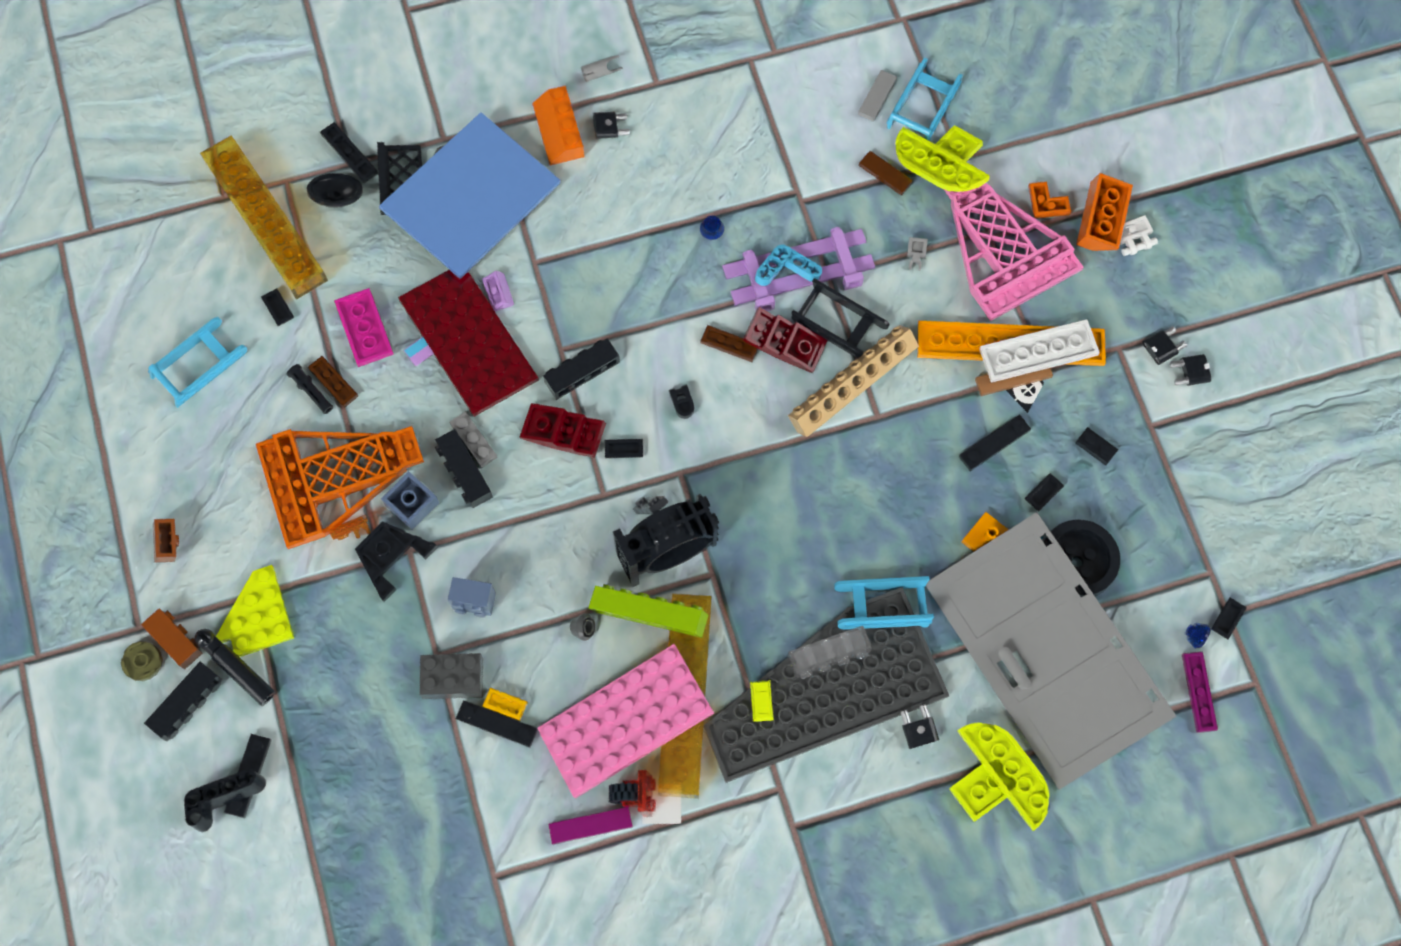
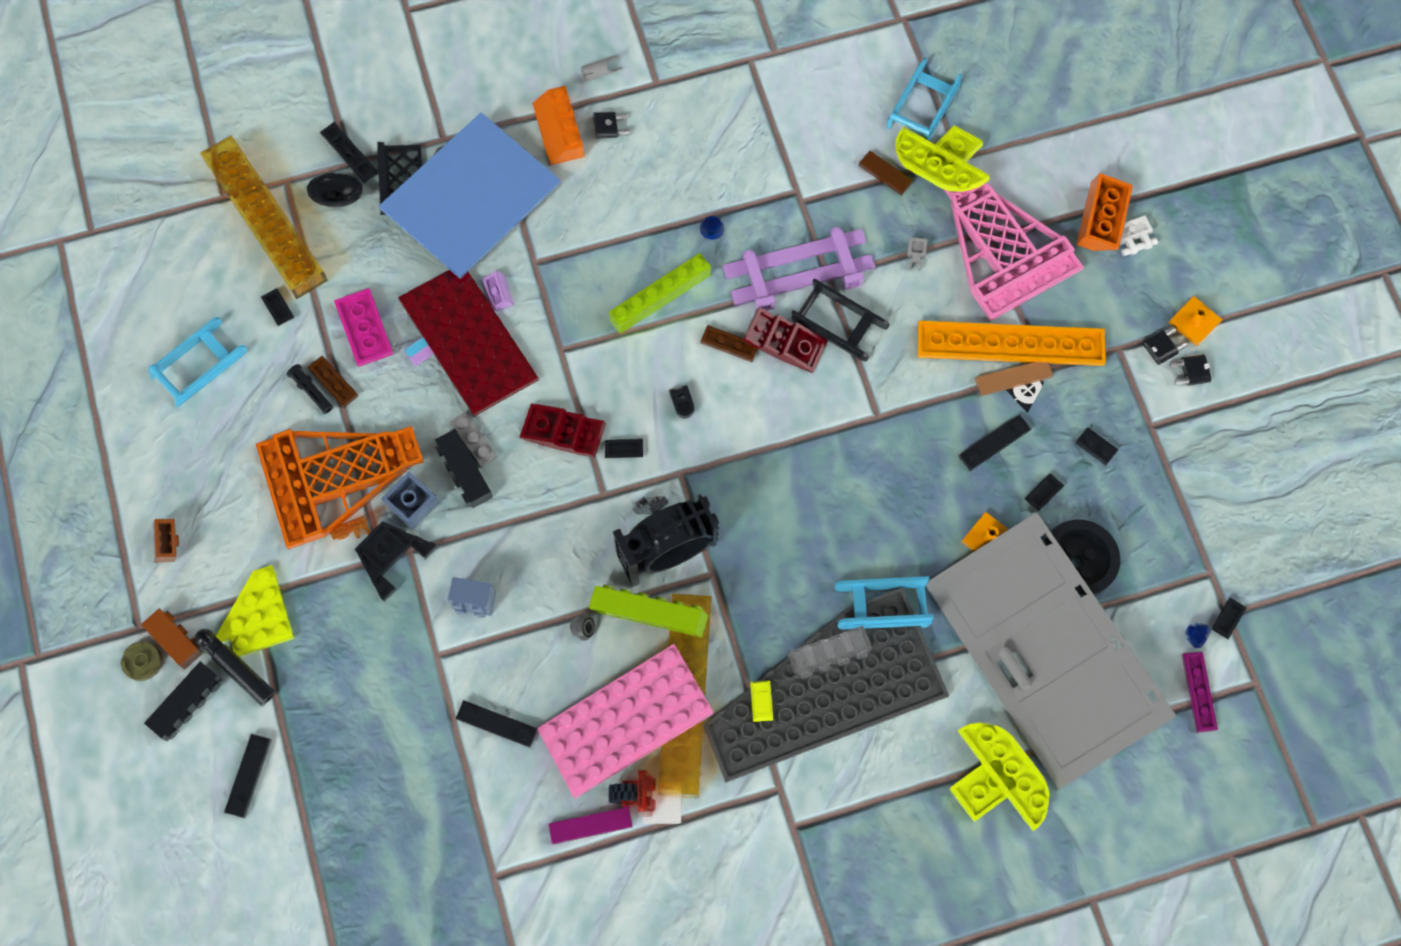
black beam [184,769,266,832] -> none
dark grey brick [419,653,483,699] -> none
yellow plate [483,688,528,721] -> none
black brick [543,338,620,400] -> none
medium azure beam [755,245,822,286] -> none
tan brick [788,325,919,437] -> none
light grey tile [858,70,897,121] -> none
black piece [901,704,939,749] -> none
white plate [979,319,1100,383] -> none
orange brick [1028,182,1071,219] -> none
none -> lime brick [609,253,711,334]
none -> light orange tile [1168,296,1222,346]

